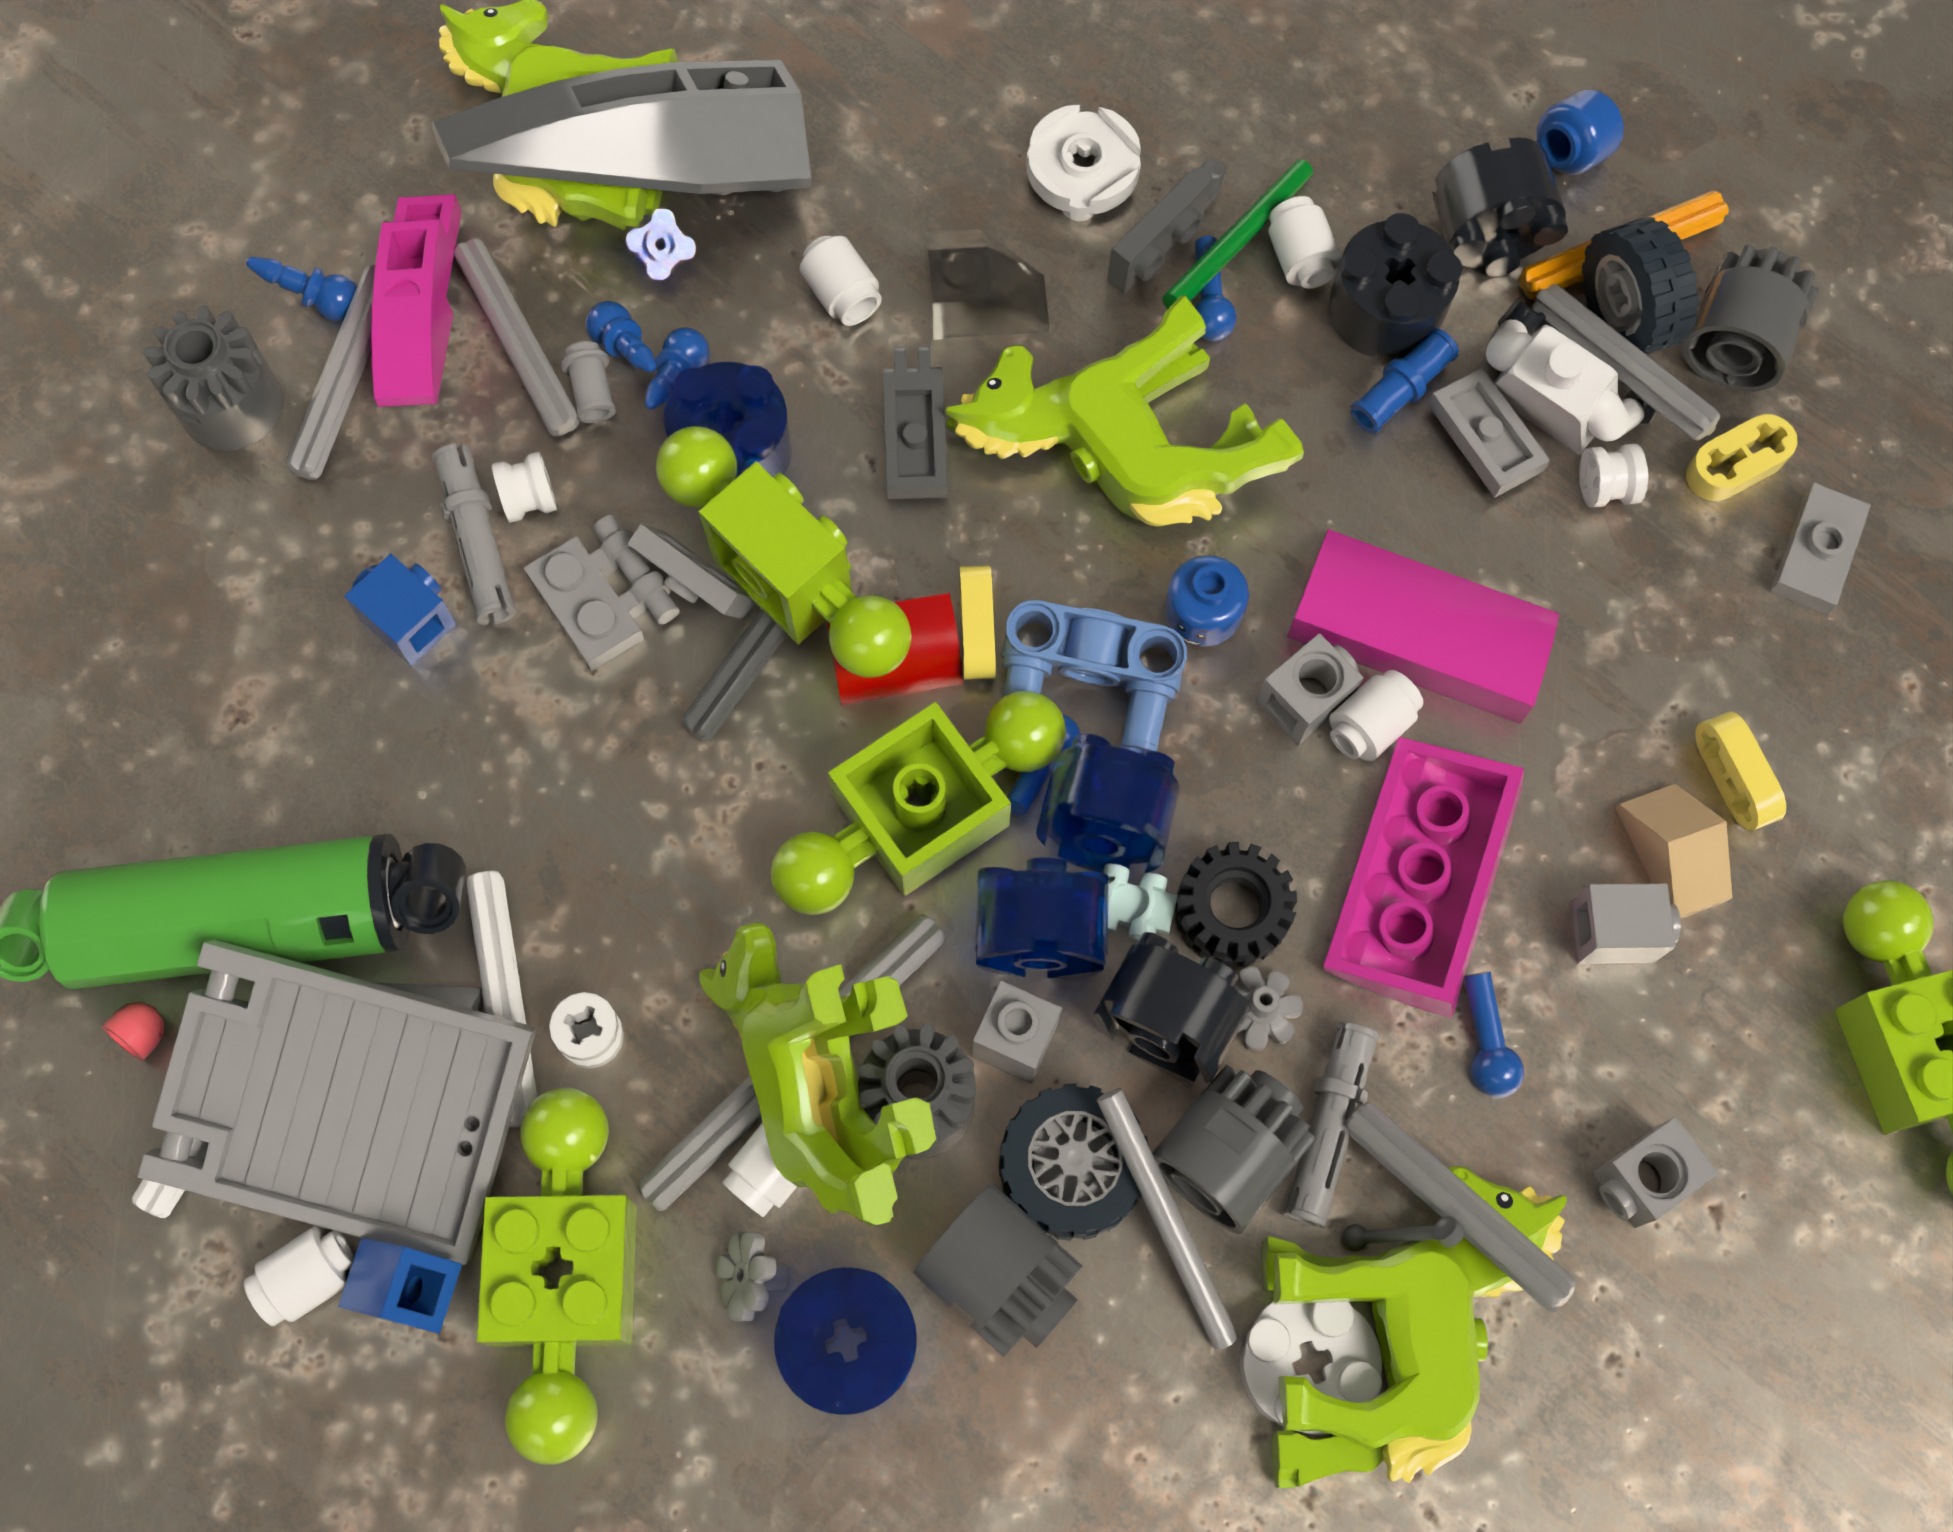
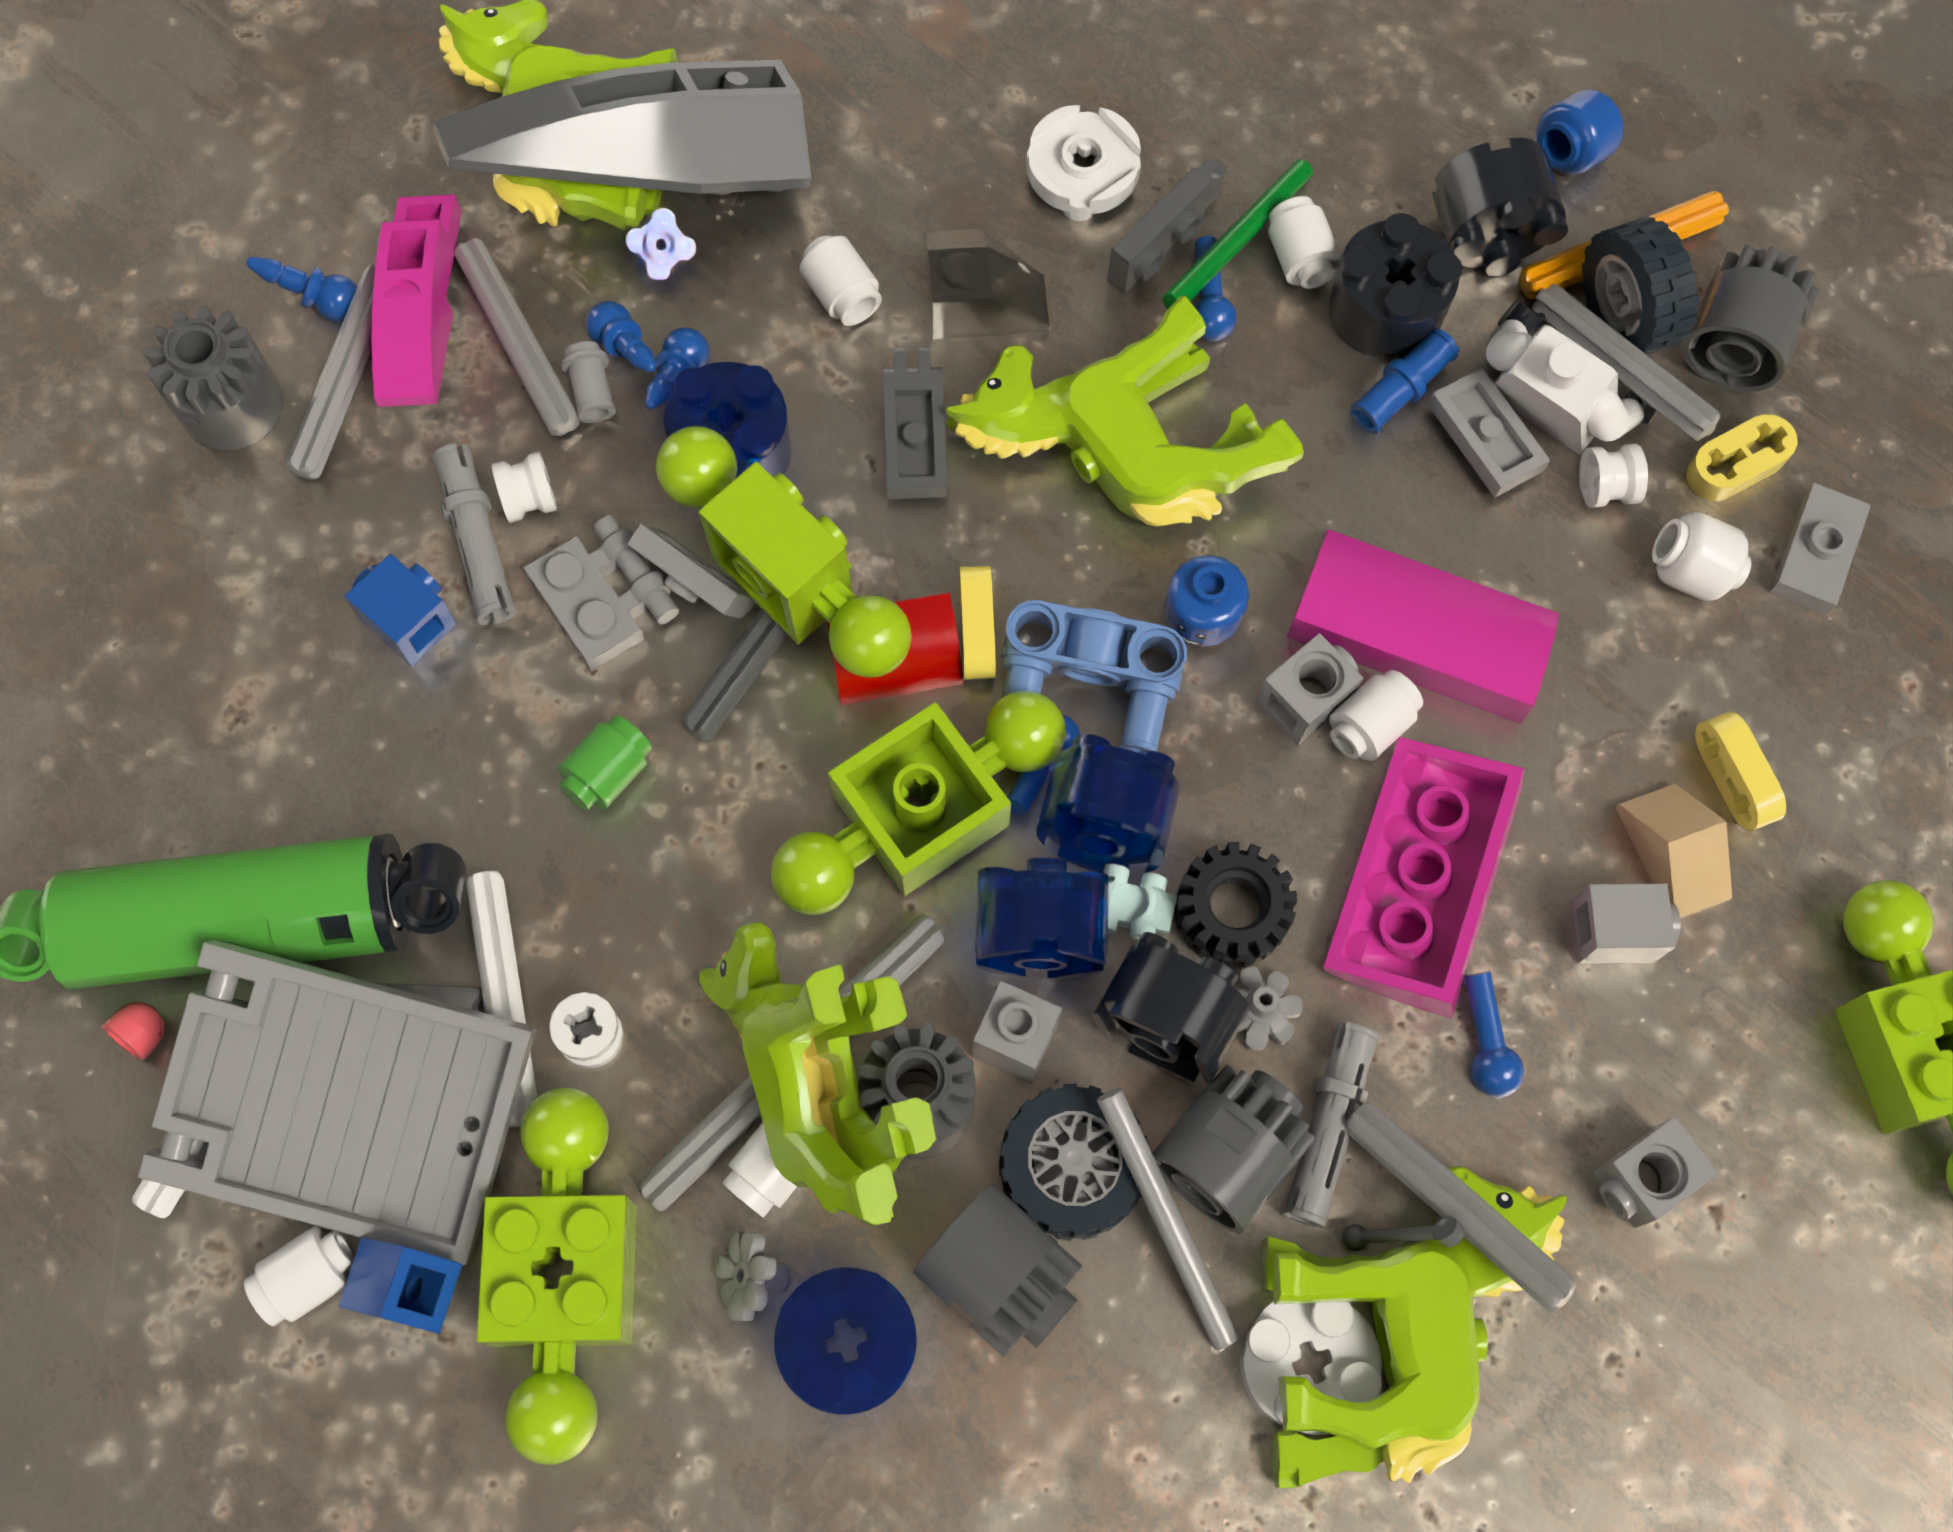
none -> bright green brick [557,715,652,811]
none -> white head [1652,511,1751,602]

